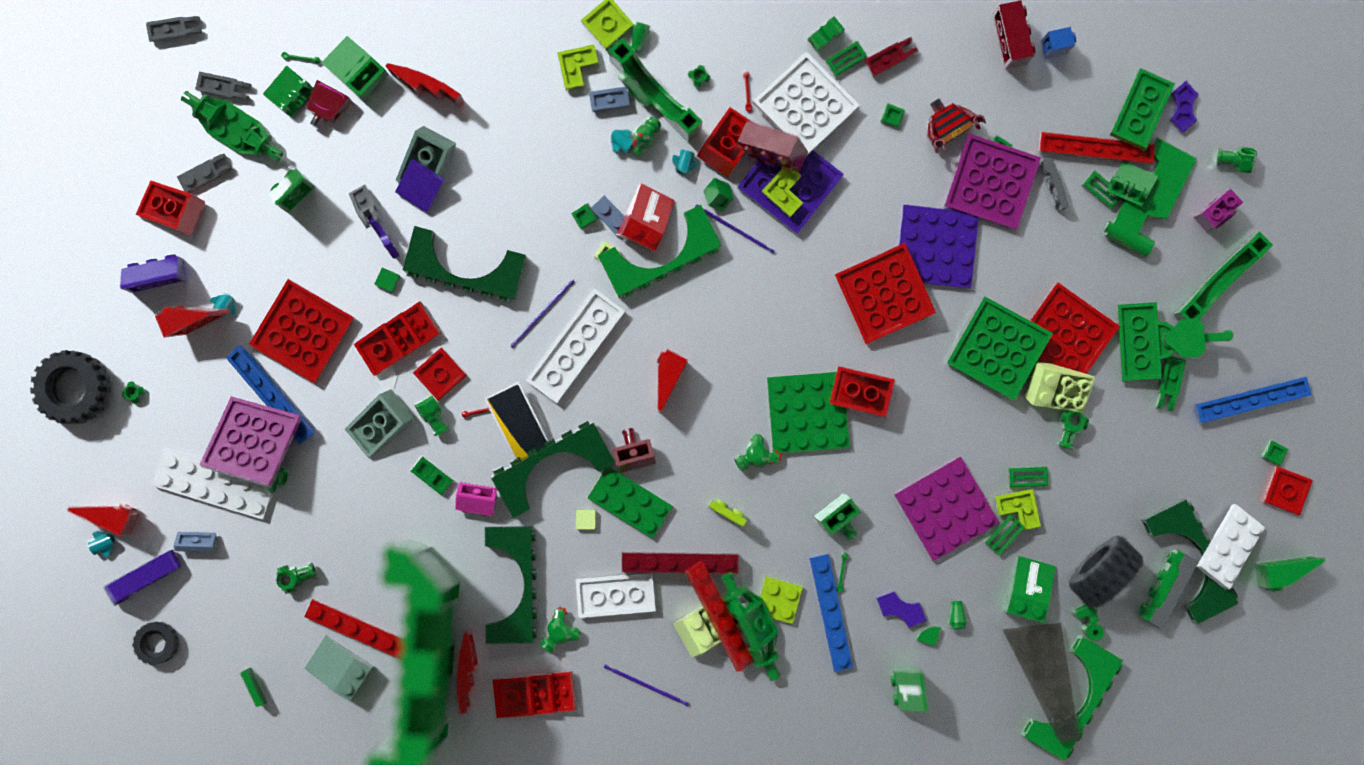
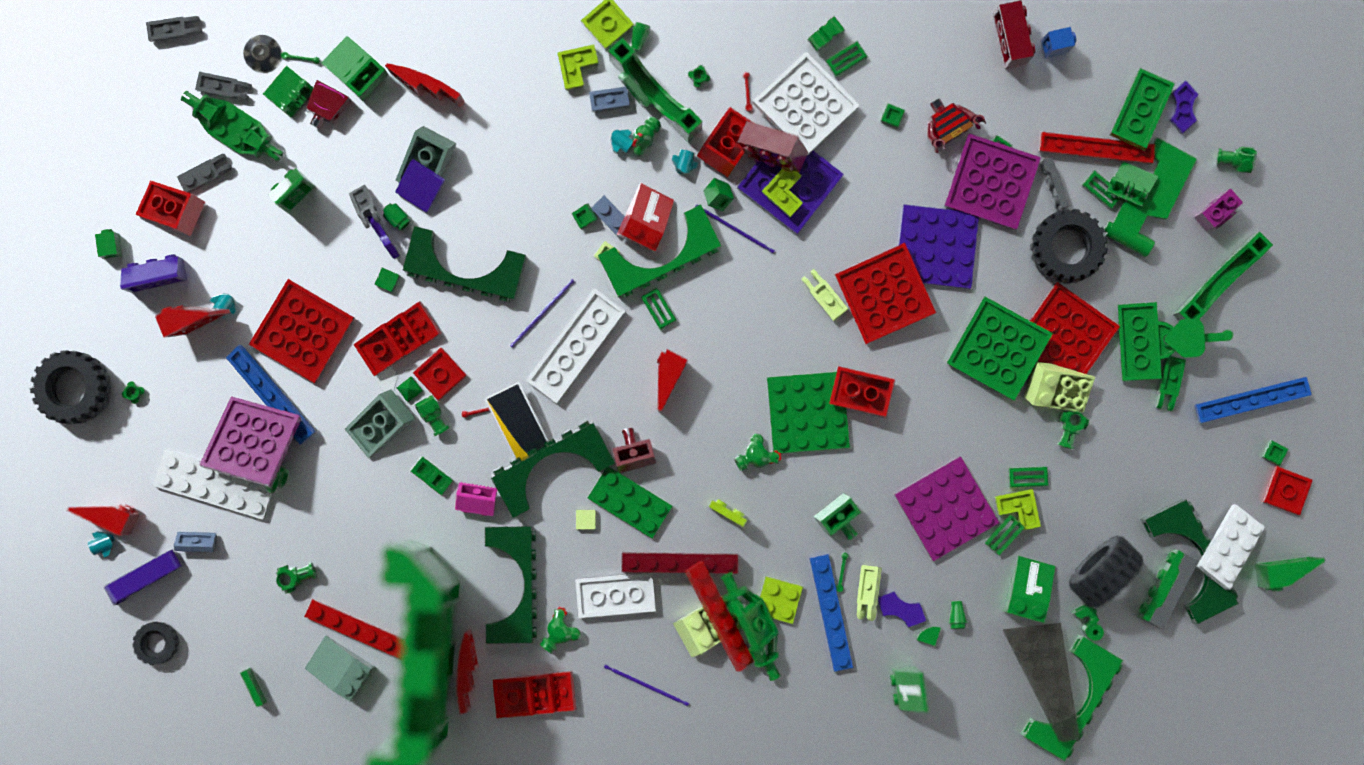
dark red hinge [864,37,919,77] -> none
none -> green brick [95,229,122,259]
none -> dish [243,34,281,72]
none -> green brick [382,203,411,231]
none -> green slope [396,376,423,403]
none -> green tile [641,287,676,330]
none -> yellowish green hinge [801,269,848,321]
none -> yellowish green hinge [857,565,882,621]
none -> black tyre [1030,209,1108,284]

